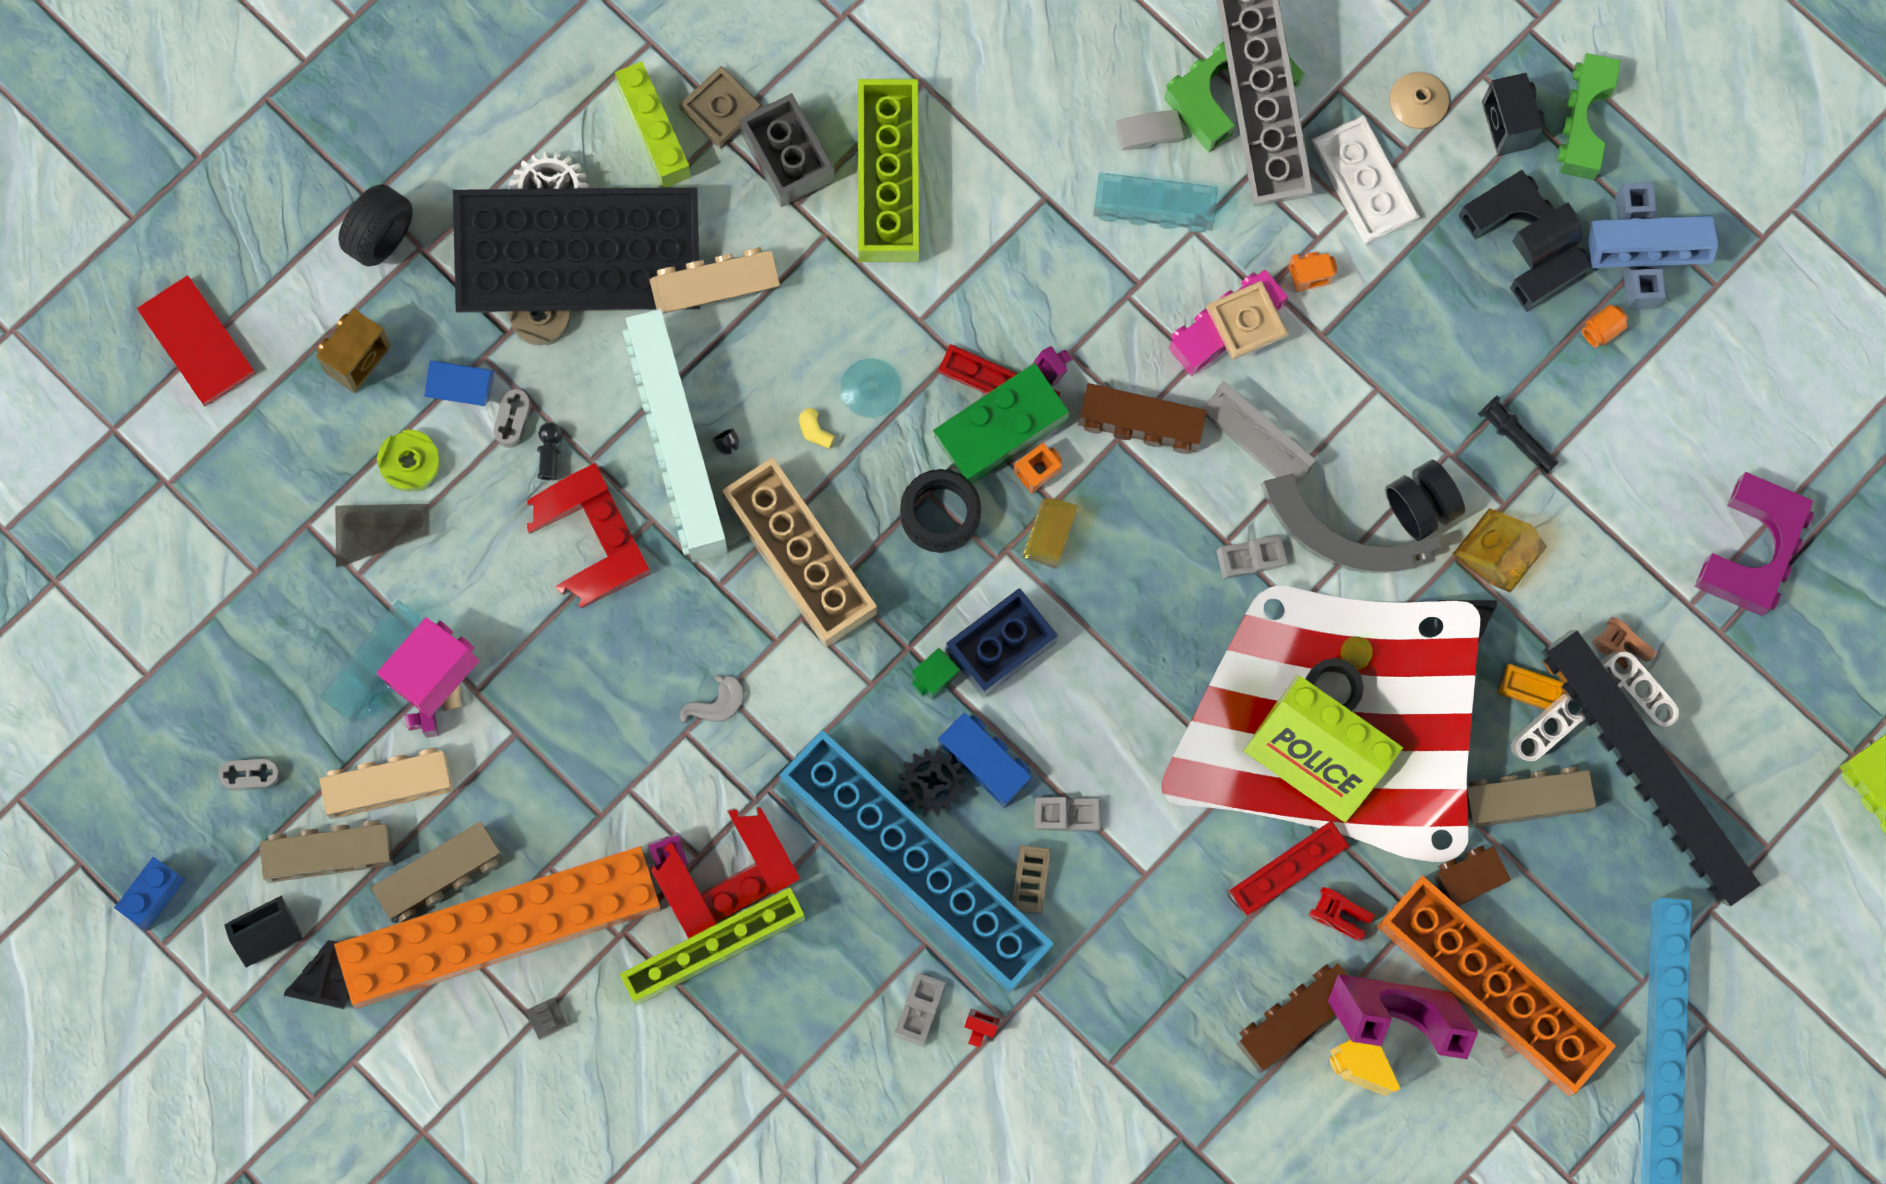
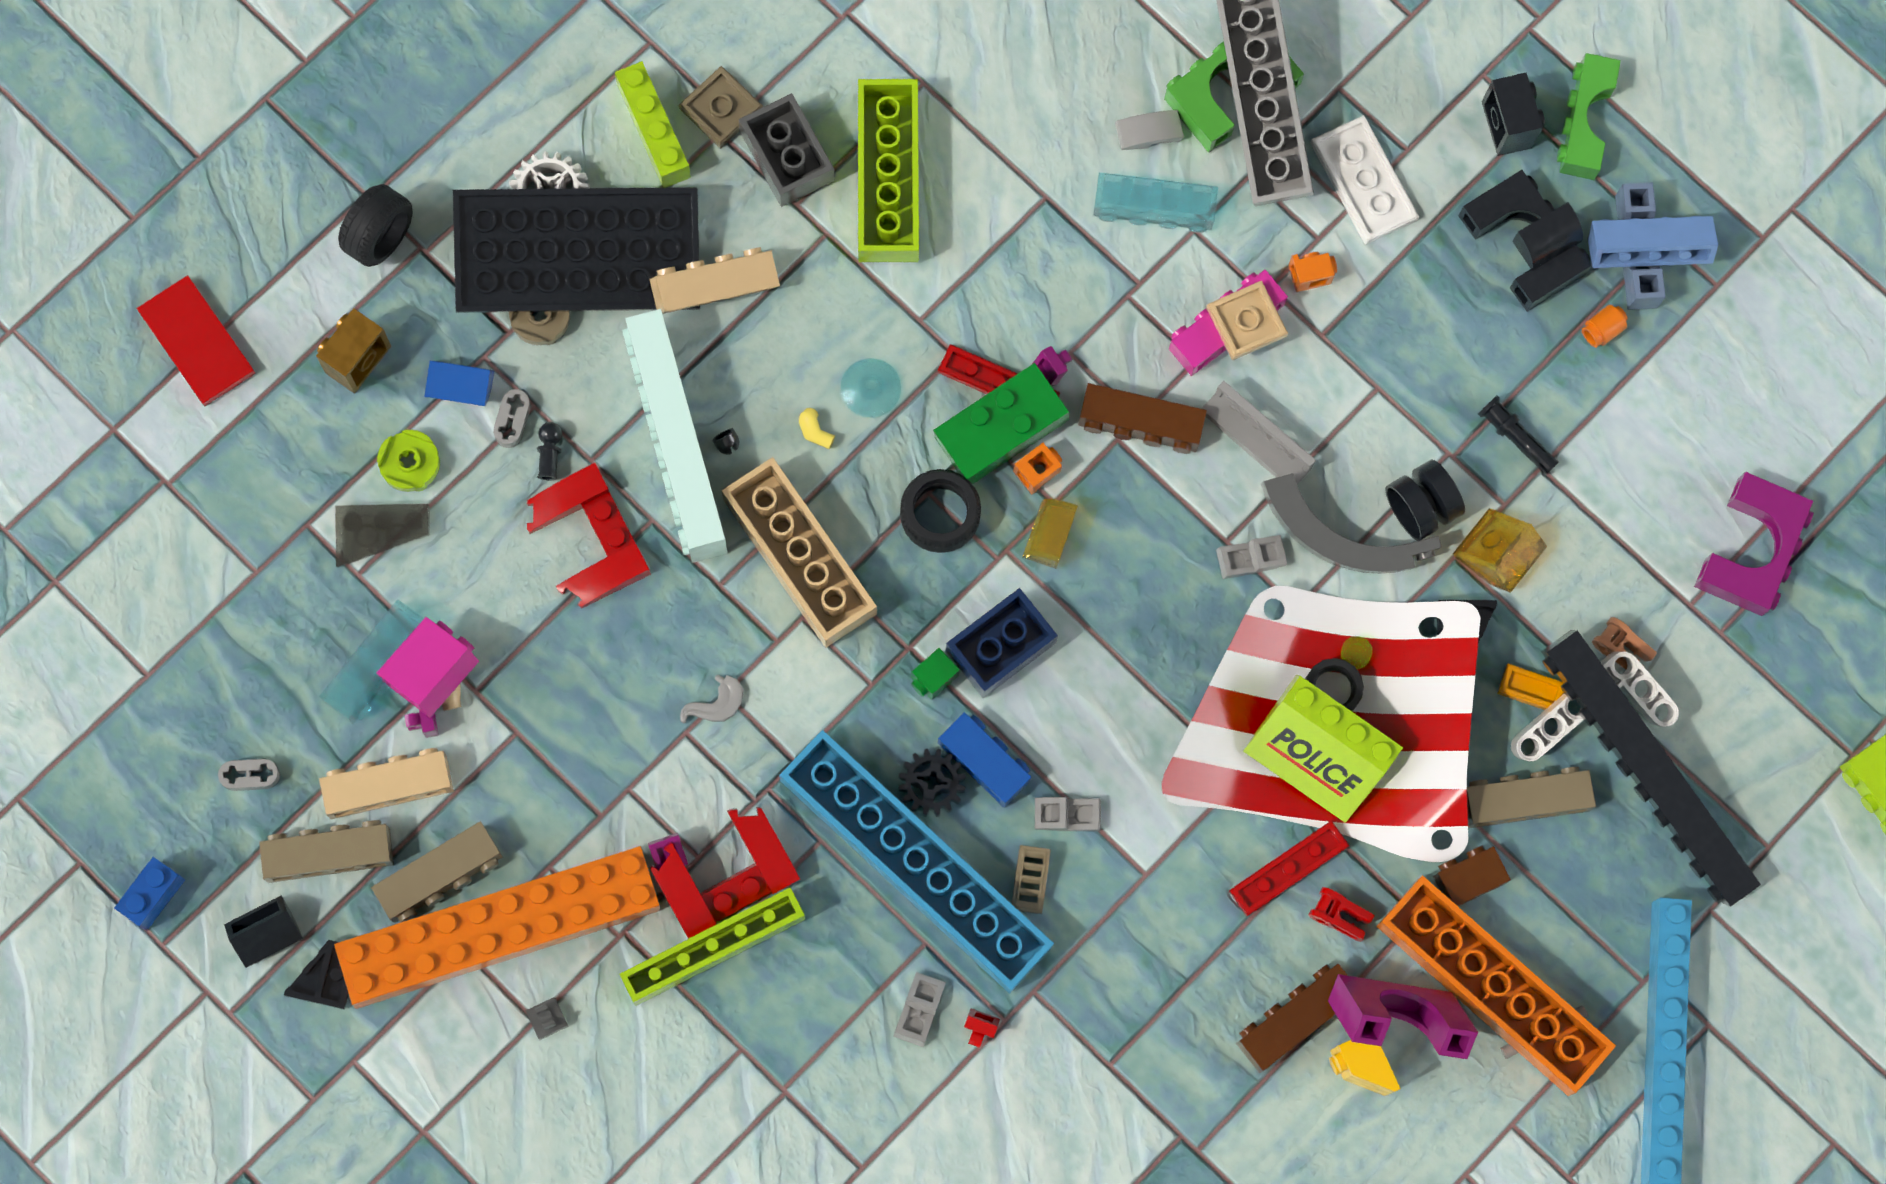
tan dish [1389,72,1449,129] -> none

